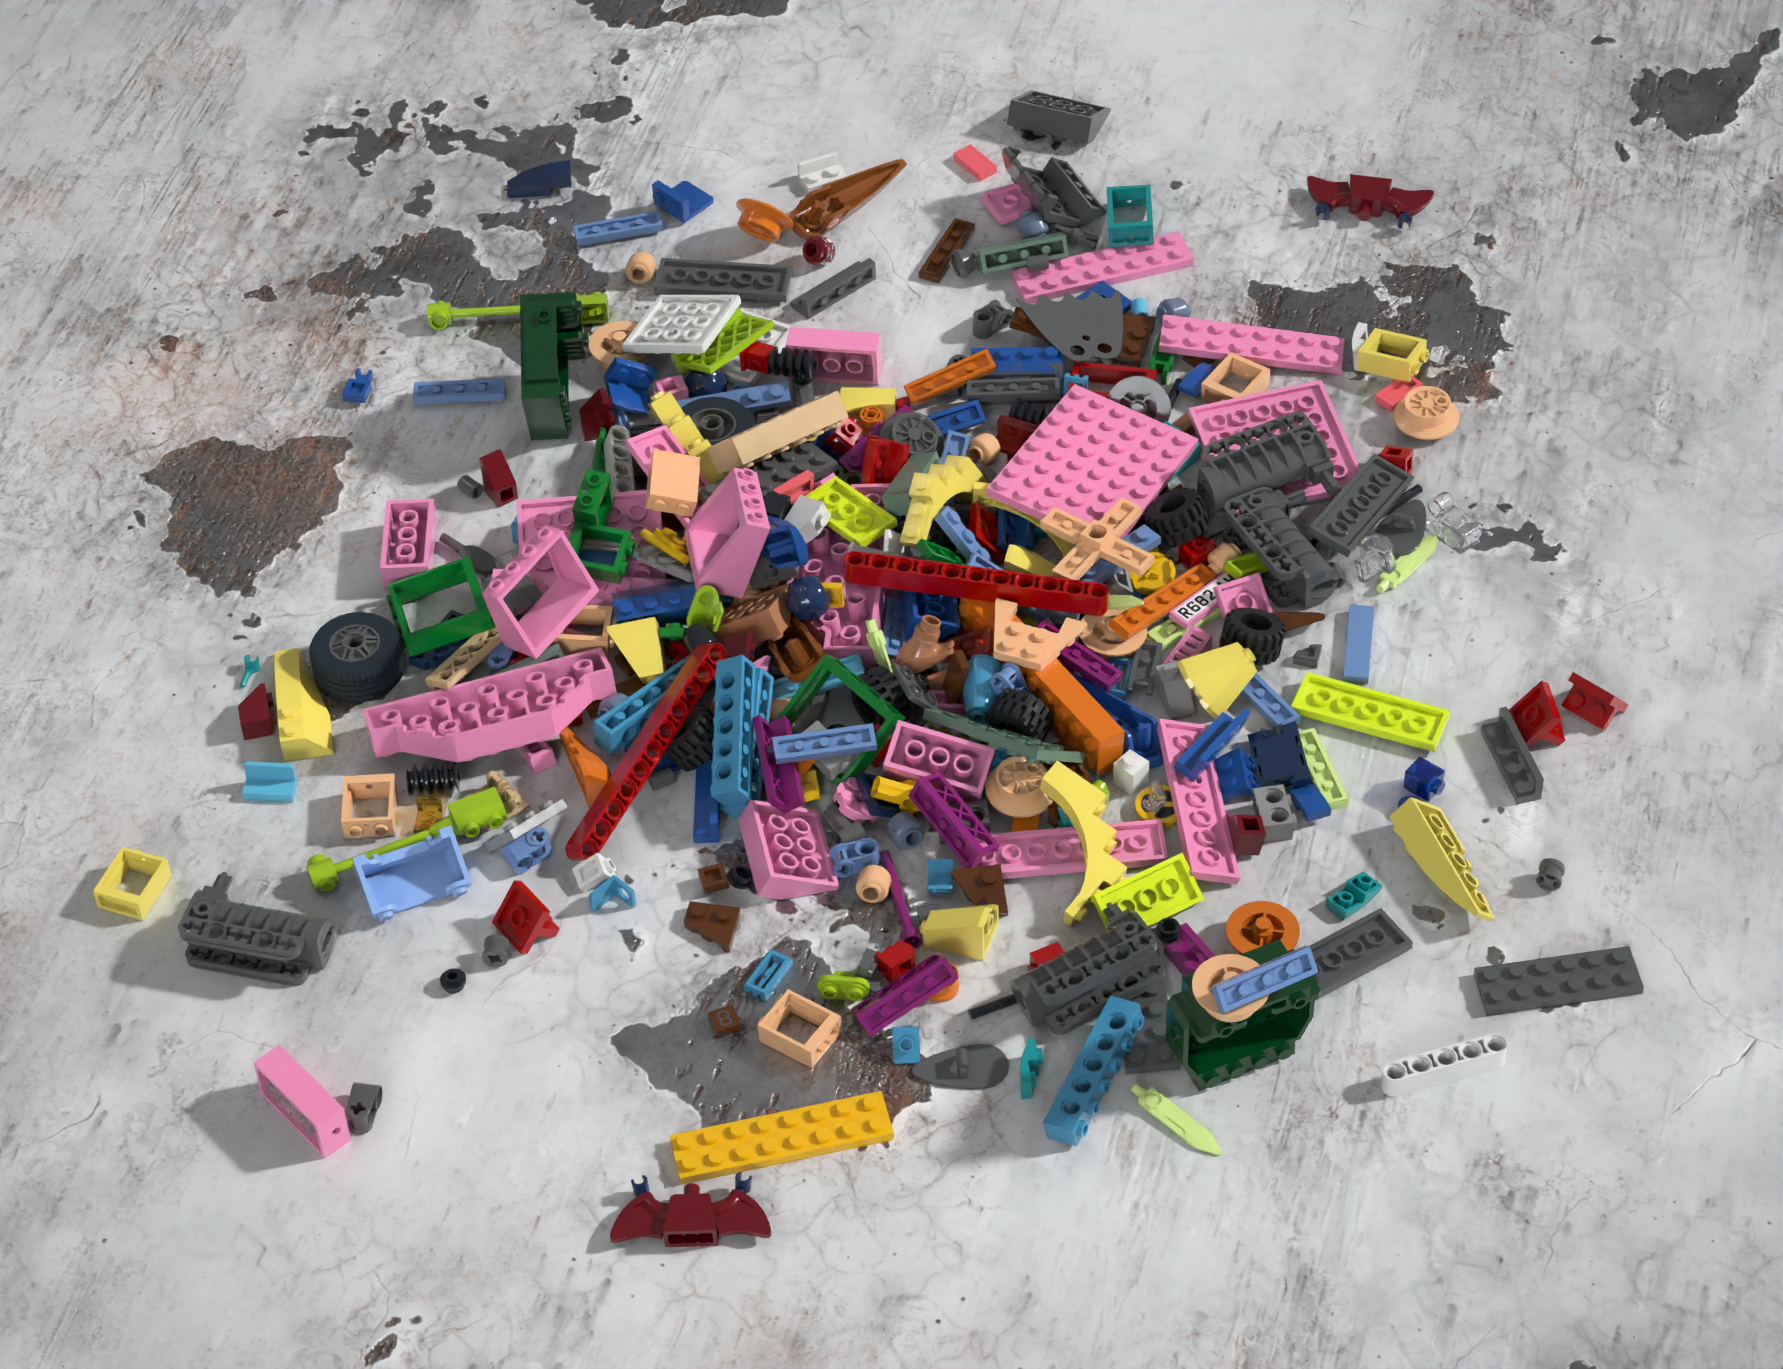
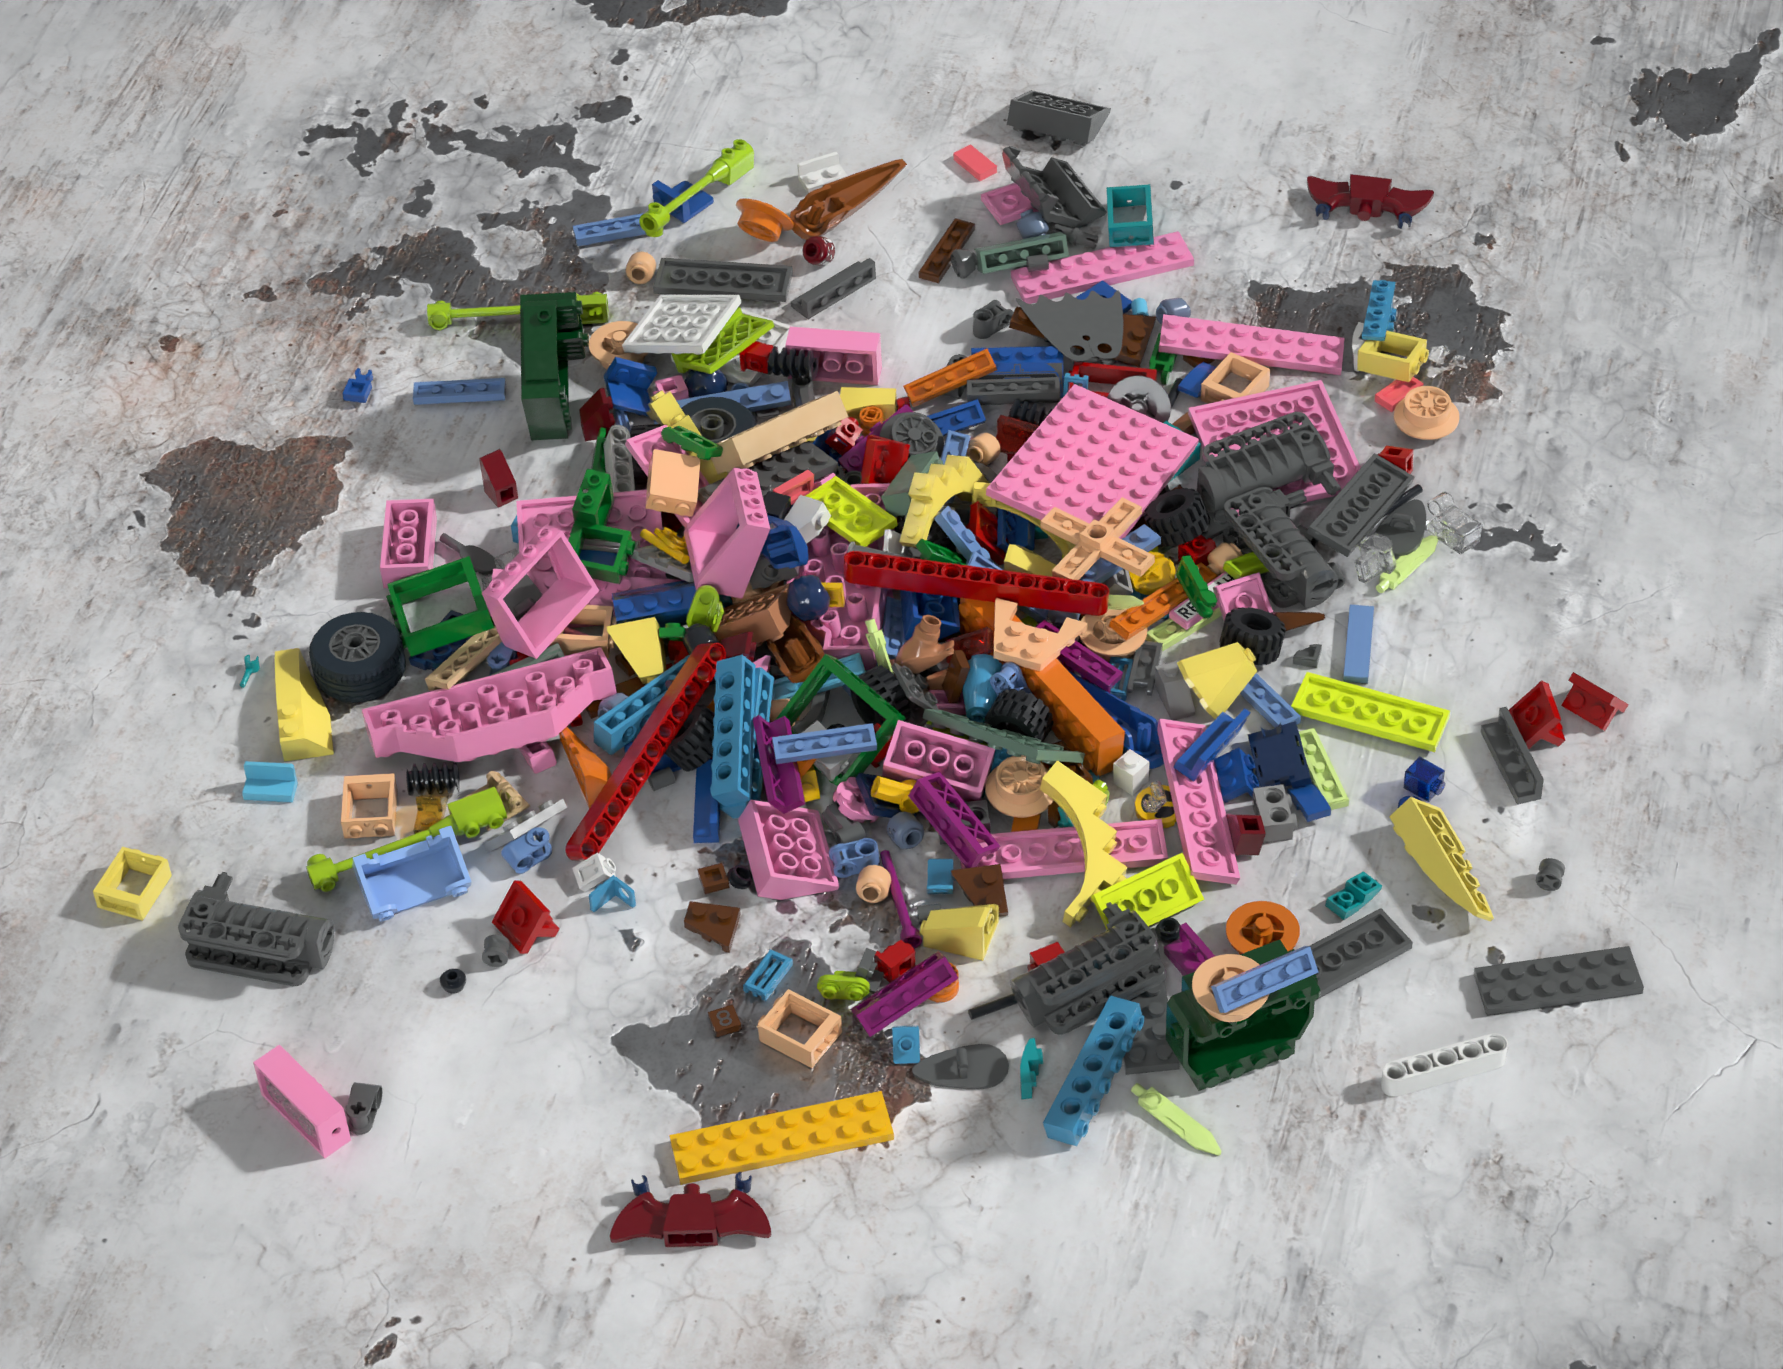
dark red slope [238,683,277,740] -> none
dark grey hinge [457,475,484,499] -> none
dark blue slope [507,160,572,198] -> none
bright pink slope [1163,625,1212,664] -> none
none -> lime bar [639,139,754,237]
none -> green hinge [661,426,723,460]
none -> green hinge [1176,556,1217,619]
none -> dark azure bracket [1362,280,1397,341]

